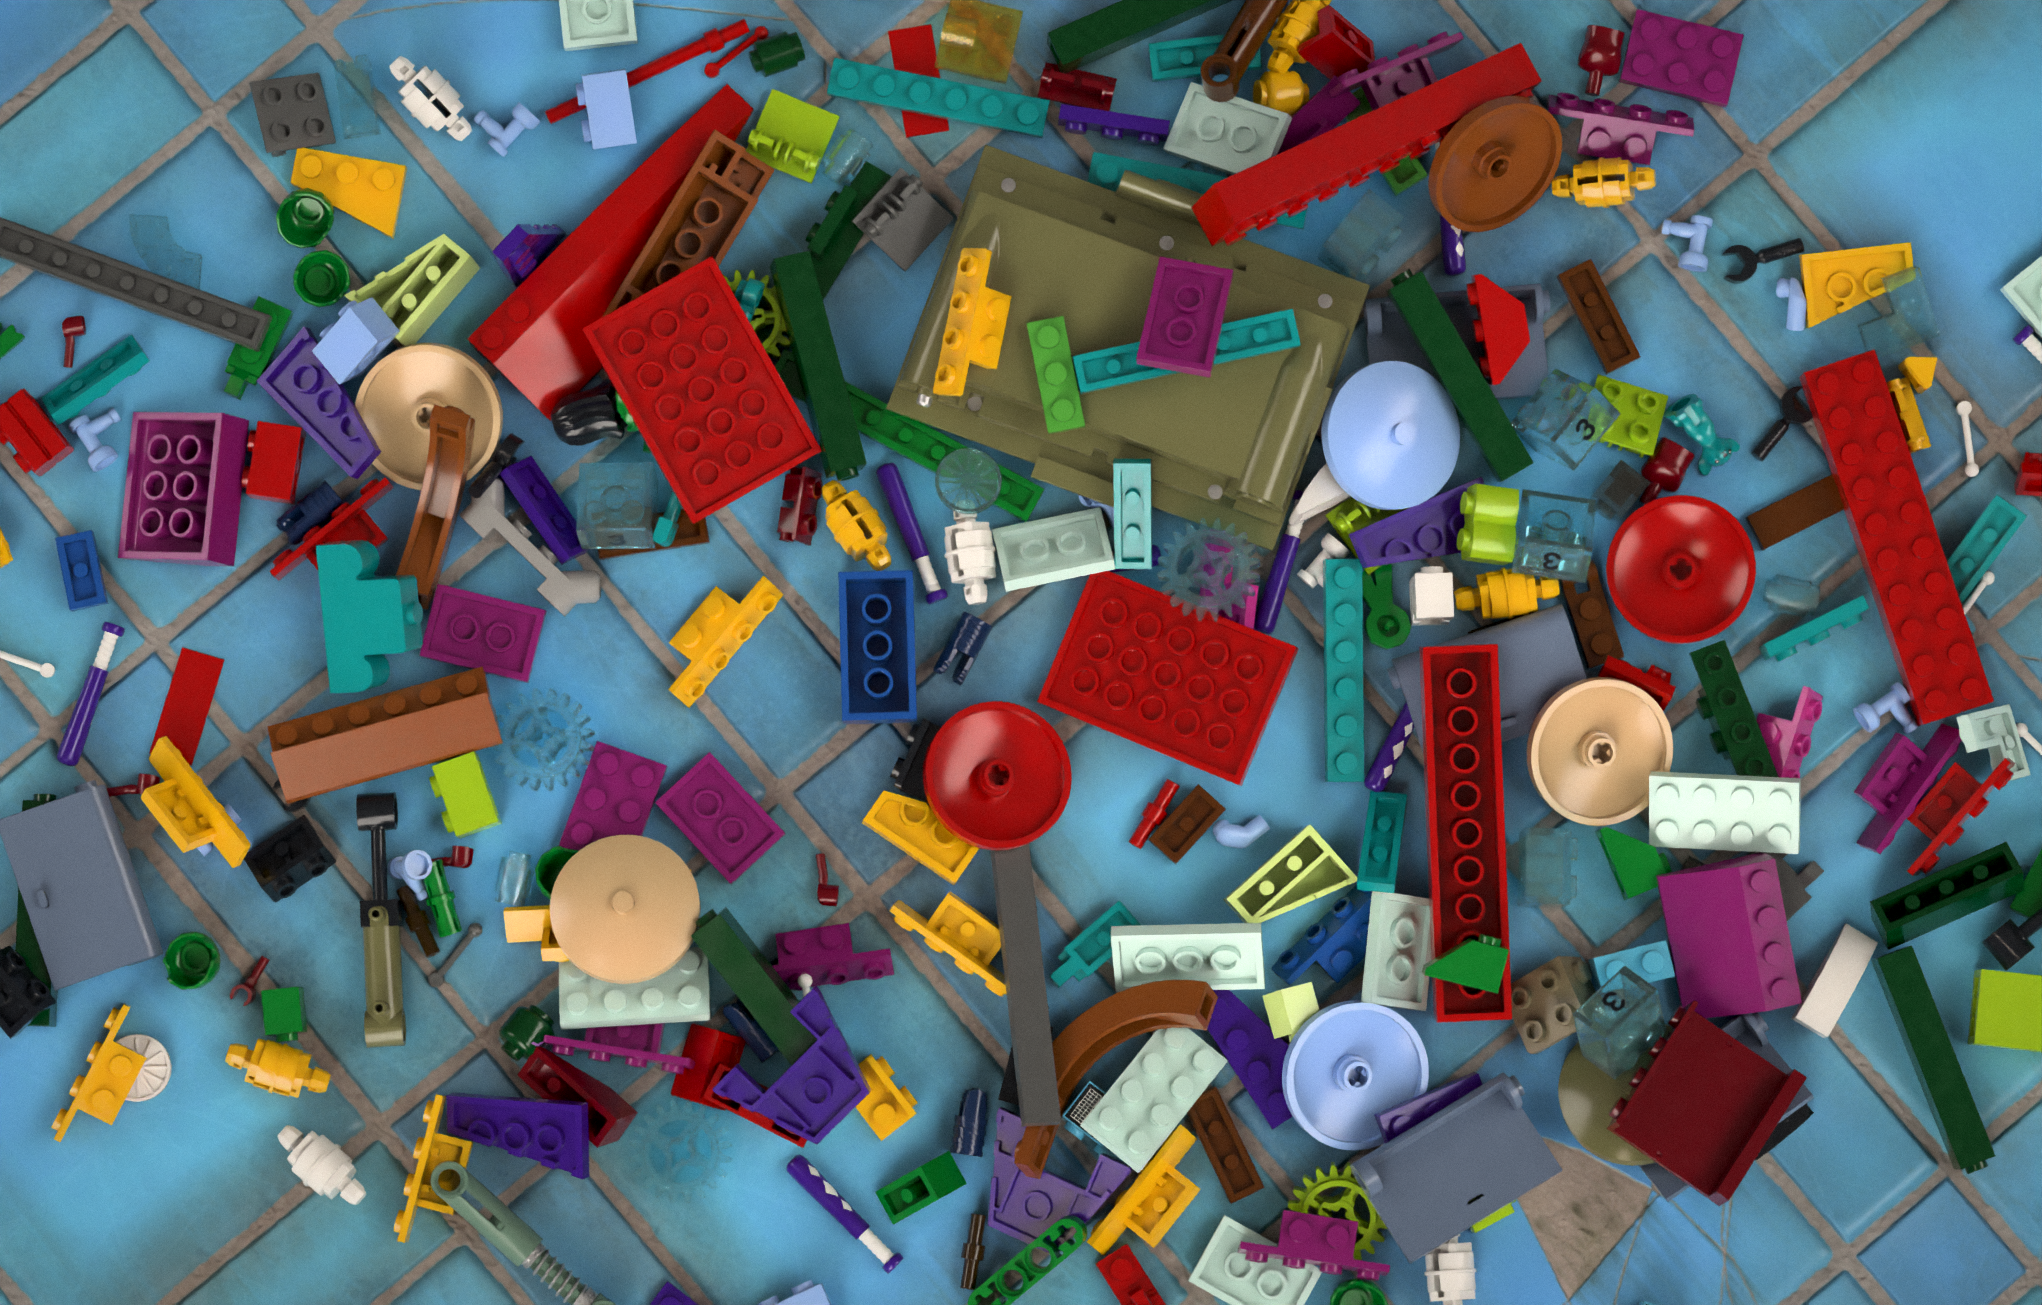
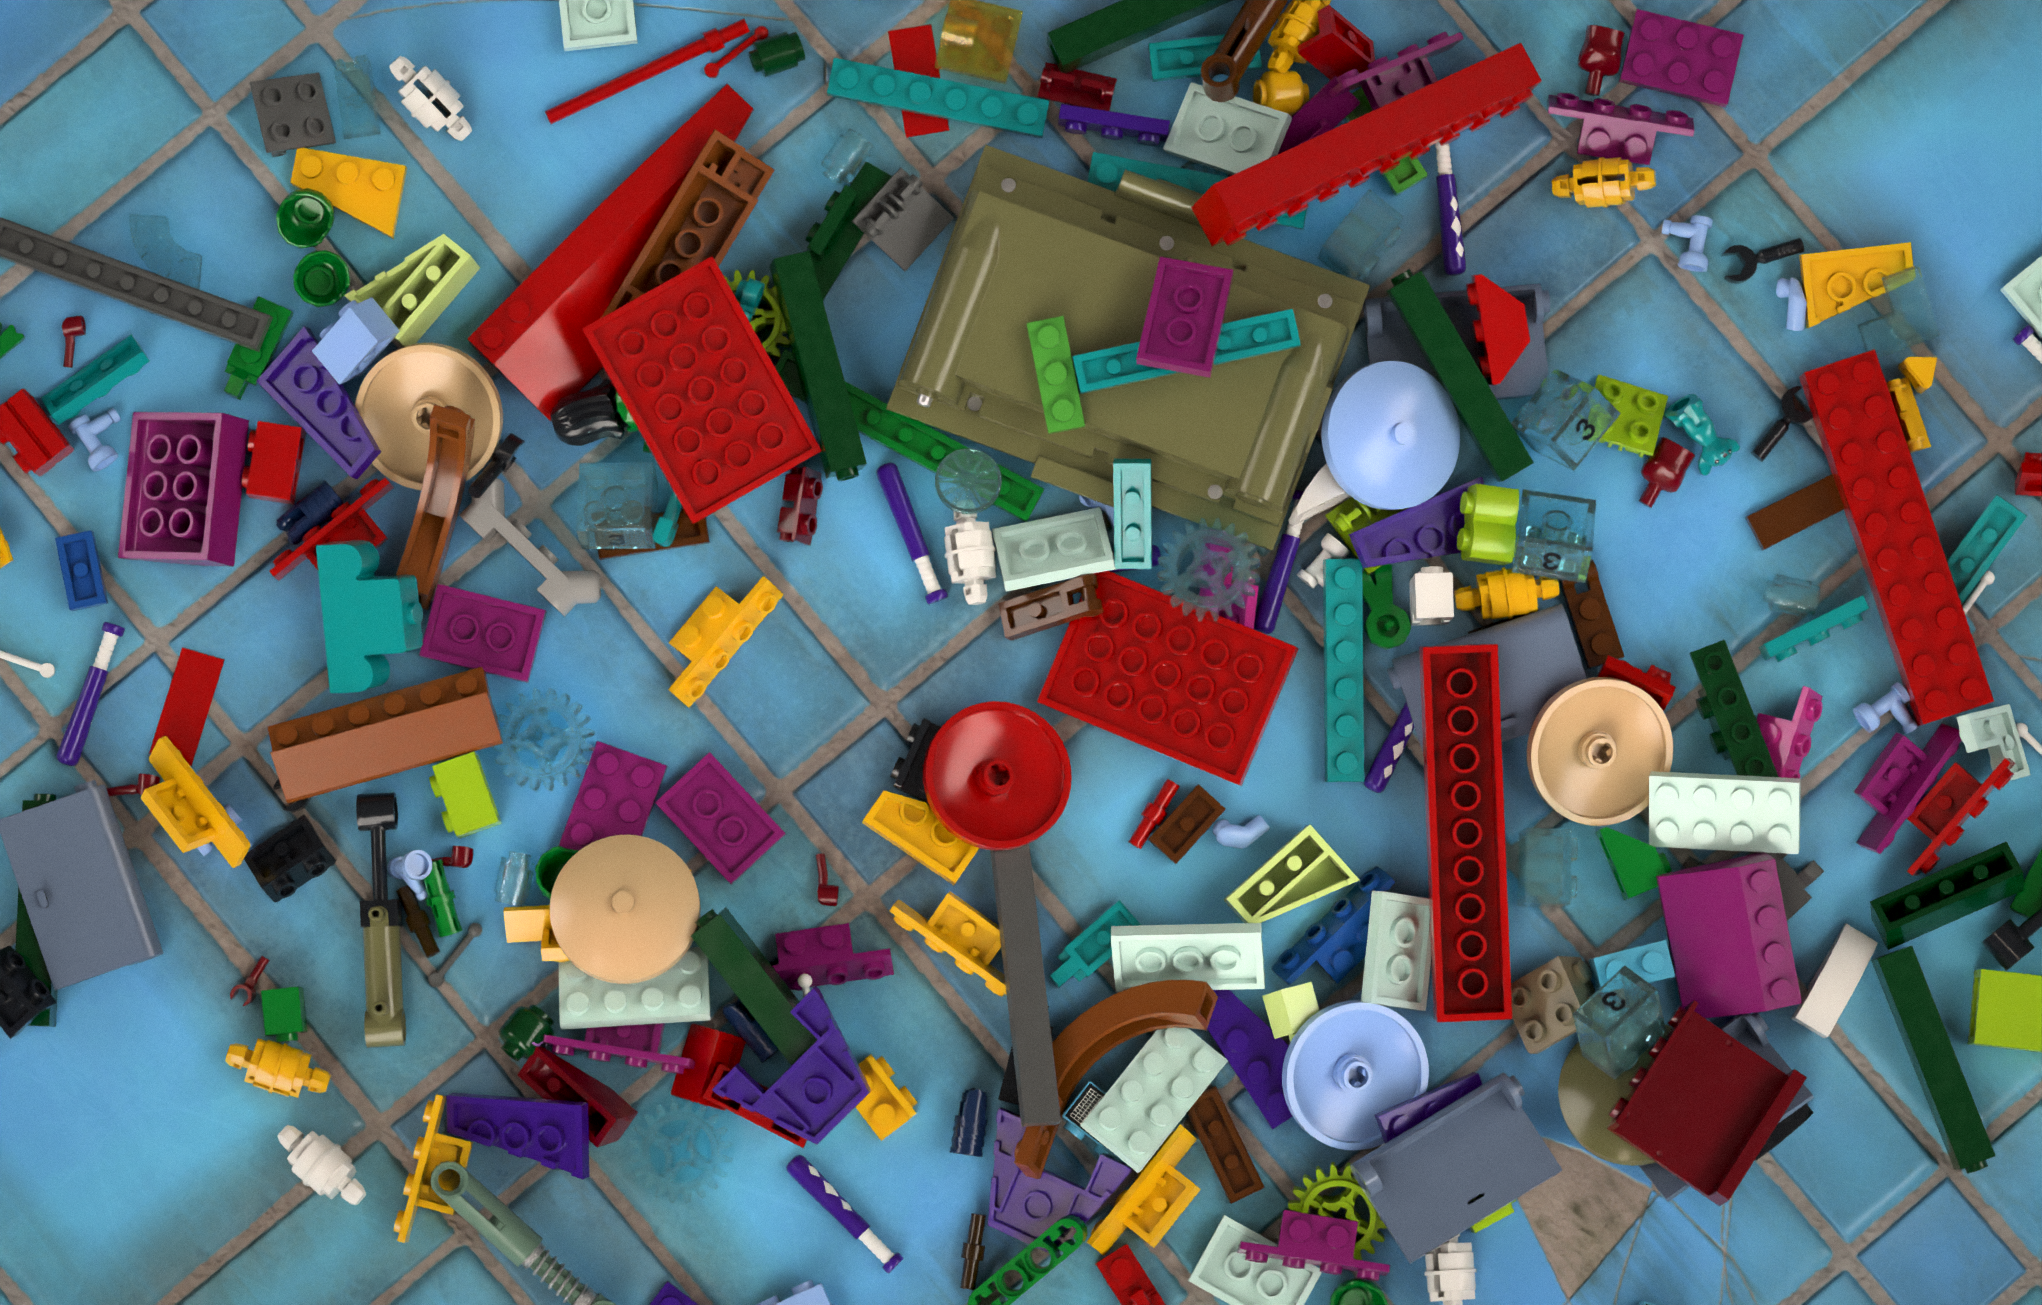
yellow bracket [51,1003,147,1142] -> none
white wheel [116,1034,172,1102] -> none
green hair [163,932,221,990] -> none
light blue piece [474,102,540,157] -> none
dark purple wing [492,224,566,287] -> none
dark purple plate [500,456,593,565] -> none
light blue brick [575,68,637,150] -> none
lime hinge [746,89,840,184] -> none
yellow piece [822,480,891,571] -> none
blue brick [838,570,917,724] -> none
green slope [875,1151,967,1224] -> none
yellow bracket [933,248,1012,396] -> none
dark blue hinge [933,611,993,686] -> none
teal plate [1357,791,1407,893] -> none
green slope [1422,934,1509,994] -> none
dark orange dish [1428,96,1562,232] -> none
reddish brown plate [1557,259,1641,375] -> none
clear smoke brick [1590,460,1650,521] -> none
red dish [1606,495,1756,644] -> none
white hinge [1956,401,1979,477] -> none
none -> reddish brown plate [998,574,1104,641]

